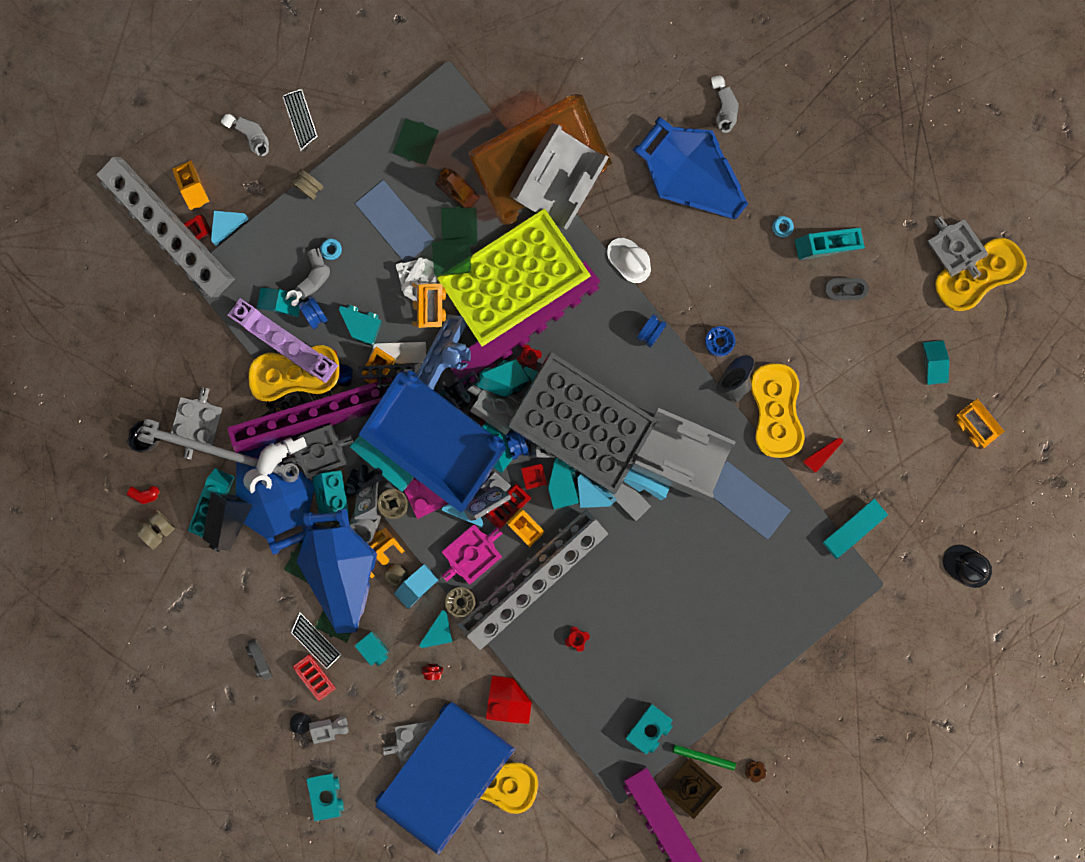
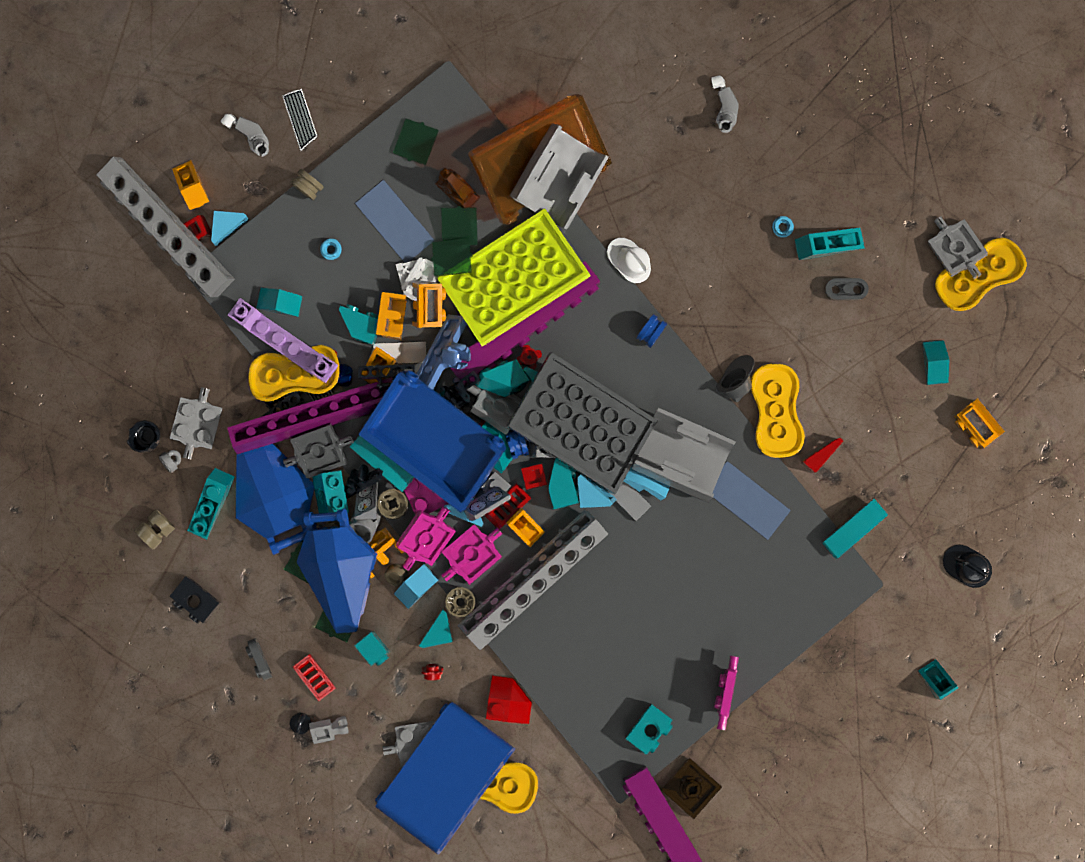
red arm [126,486,160,504] -> none
light grey hinge [138,419,299,482] -> none
black slope [203,492,252,552] -> none
white piece [243,437,307,494] -> none
light grey arm [286,248,330,306] -> none
sticker [291,612,341,669] -> none
blue wheel [298,296,328,330] -> none
teal brick [307,772,344,822] -> none
red plate [565,627,590,652] -> none
blue windscreen [632,117,748,219] -> none
green bar [672,744,736,771] -> none
blue wheel [705,326,736,357] -> none
reddish brown plate [745,761,767,782] -> none
none -> light grey tile [159,450,181,473]
none -> black brick [169,576,222,624]
none -> light orange window [376,292,407,340]
none -> dark pink plate [395,506,456,571]
none -> dark pink plate [714,656,739,730]
none -> teal slope [918,659,958,700]

